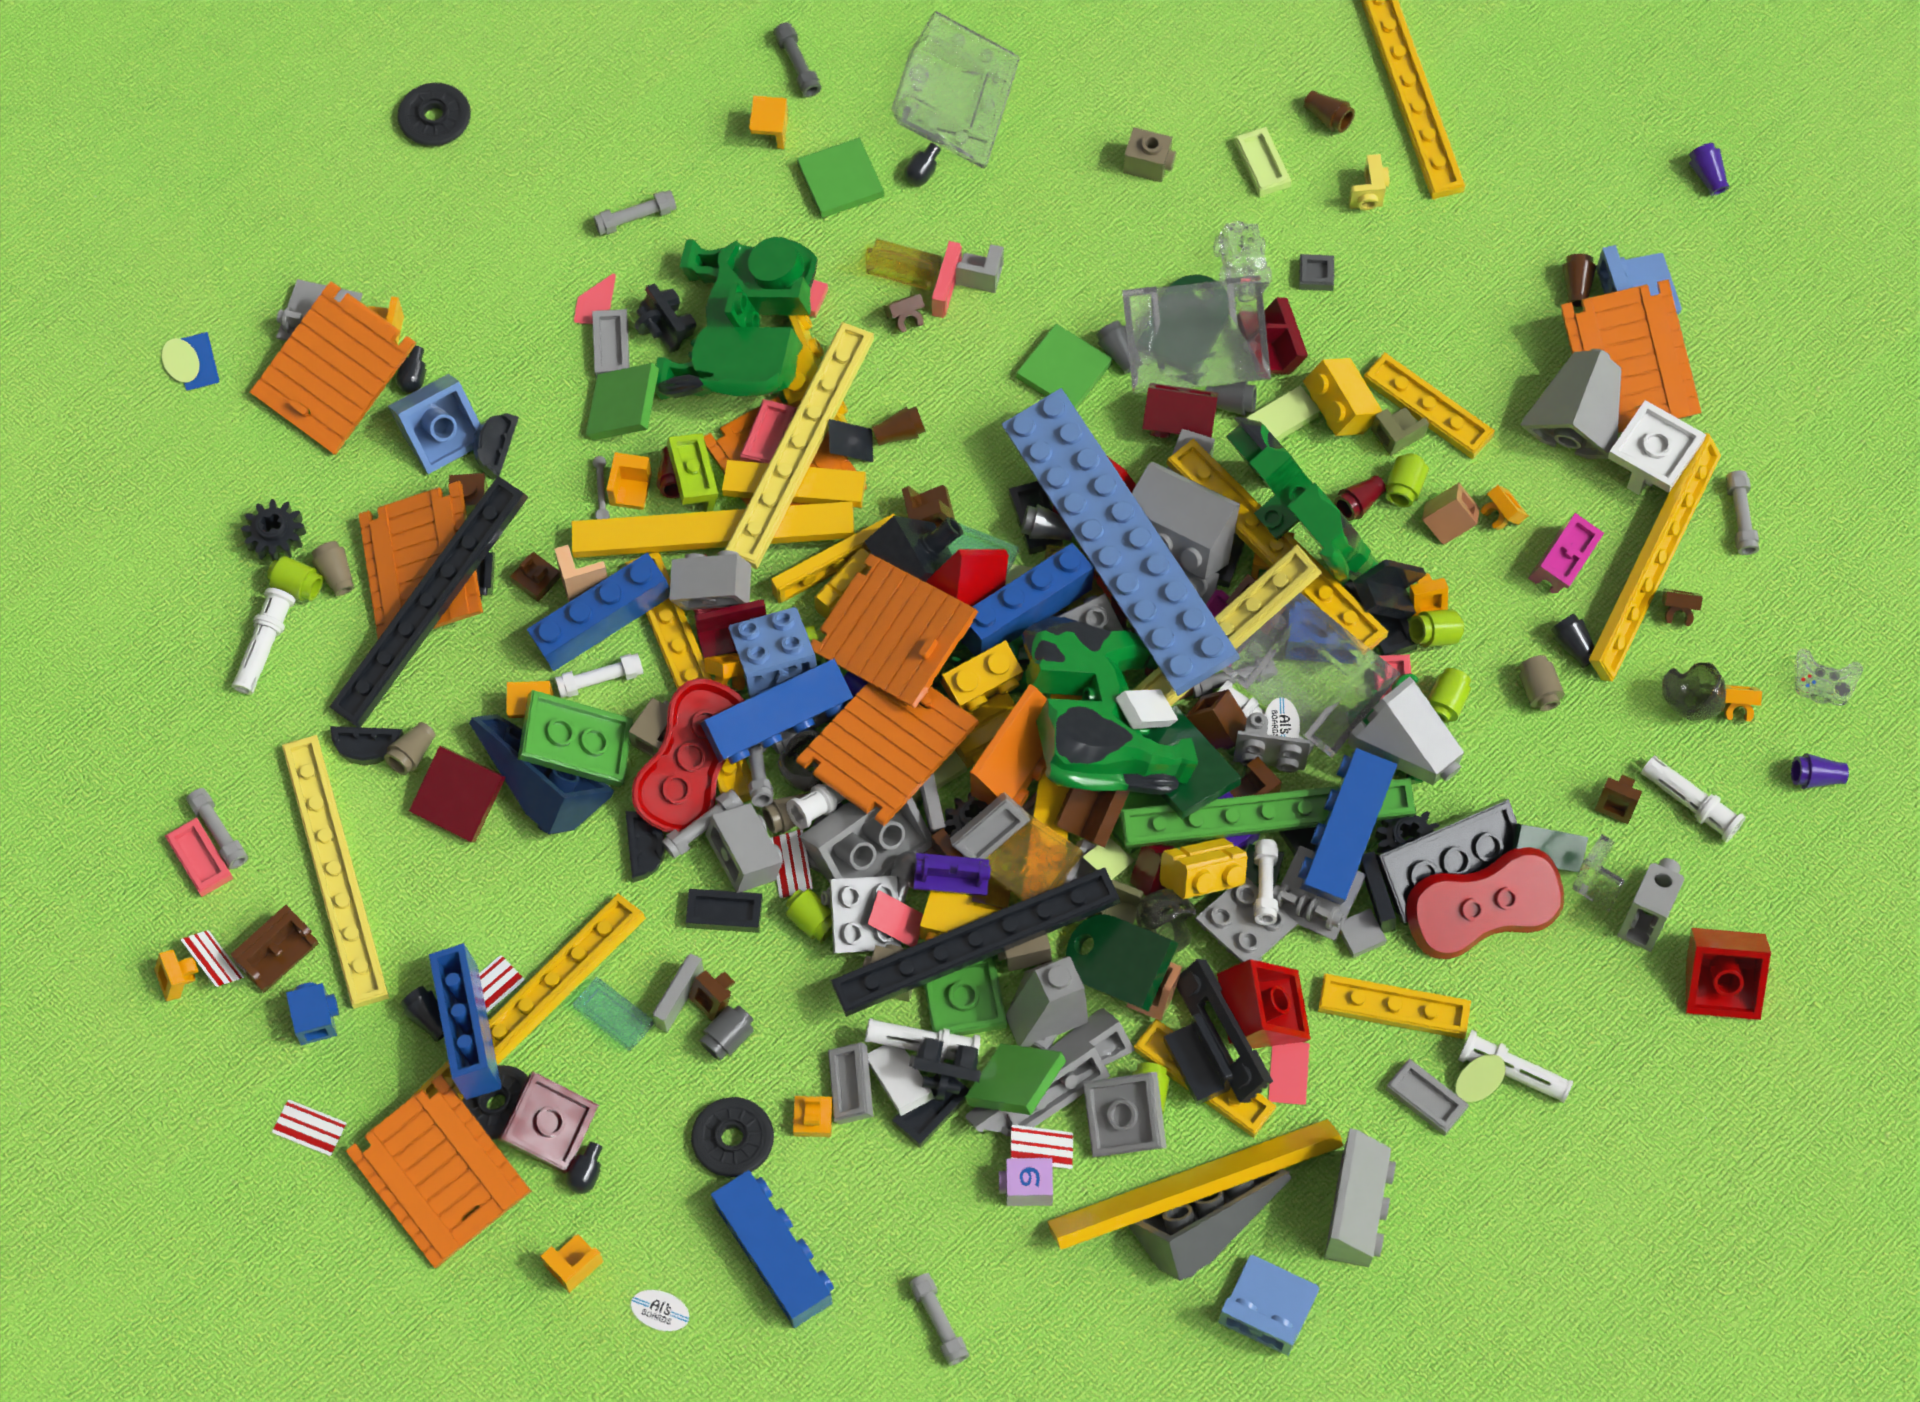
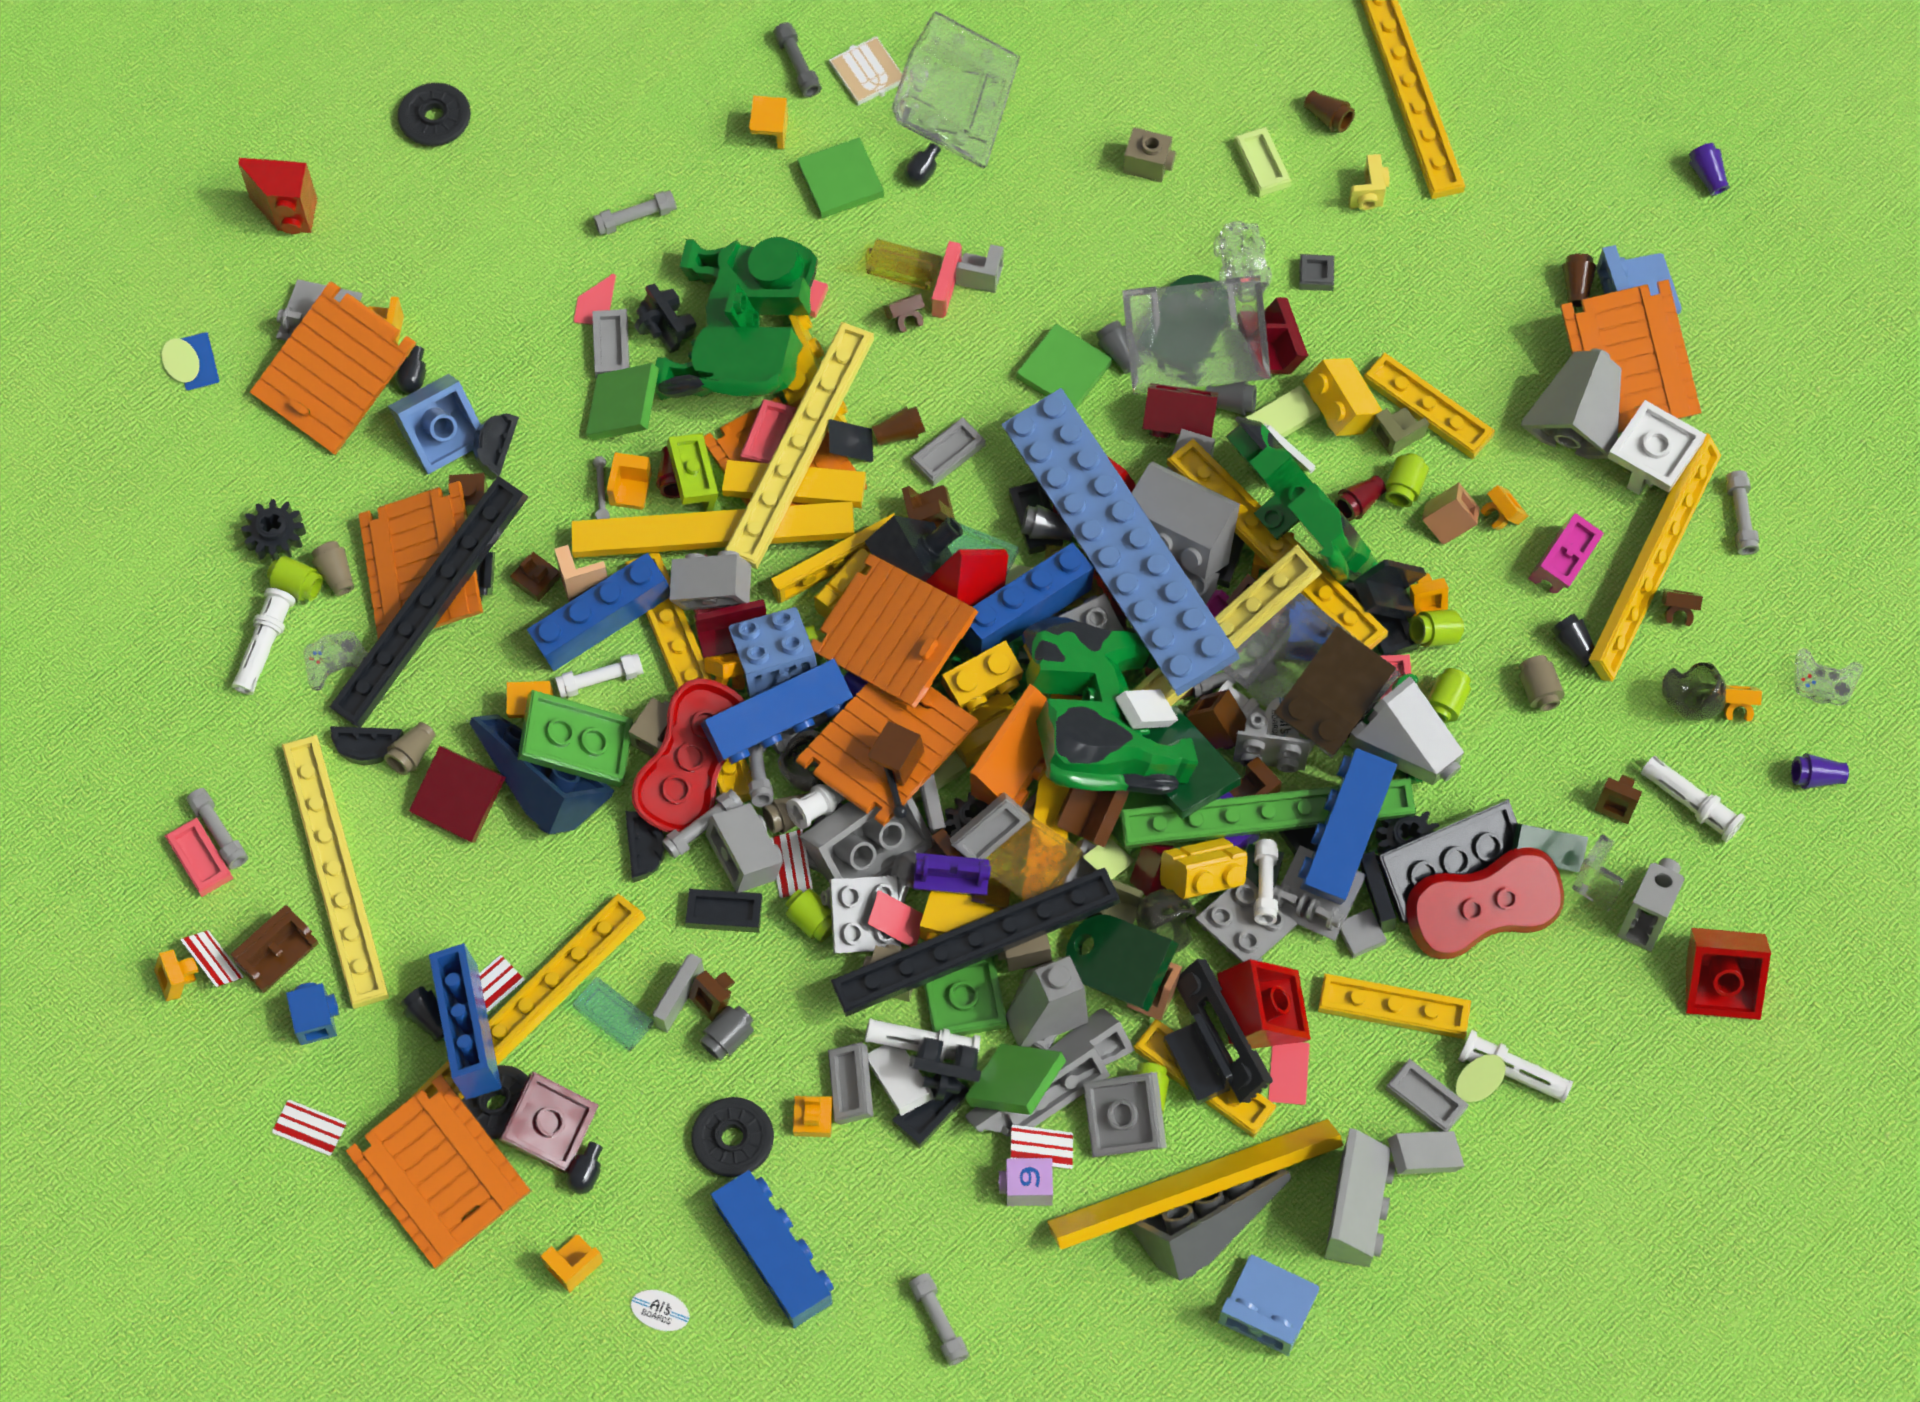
none -> red slope [238,157,318,234]
none -> clear piece [303,631,368,691]
none -> piece [829,36,906,106]
none -> reddish brown panel [868,721,924,786]
none -> black hinge [884,767,907,819]
none -> light grey tile [910,417,985,486]
none -> white piece [1264,423,1315,474]
none -> dark brown slope [1273,626,1396,756]
none -> light grey tile [1388,1131,1465,1175]

